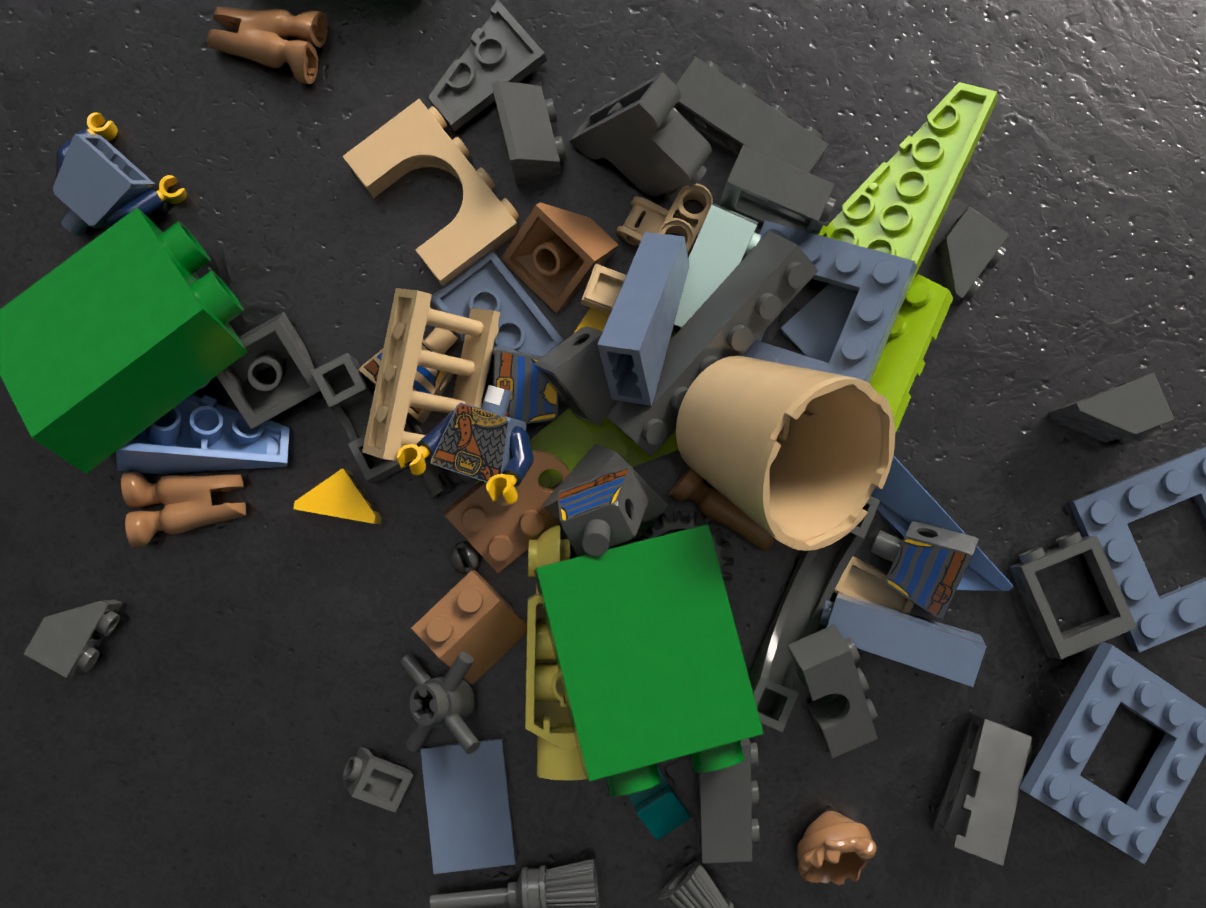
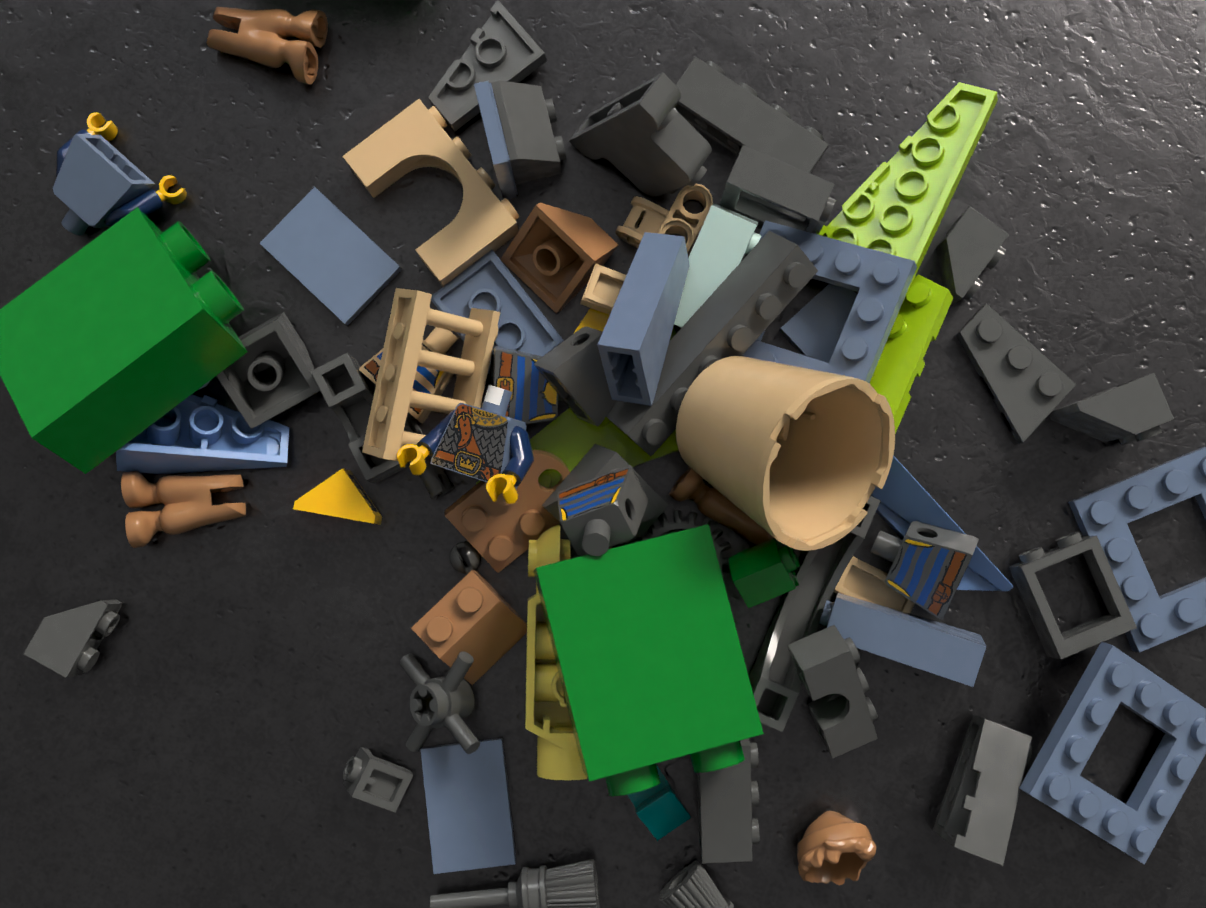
none -> sand blue tile [260,187,402,326]
none -> sand blue tile [474,81,518,199]
none -> green brick [728,538,800,608]
none -> dark grey wing [956,303,1076,444]

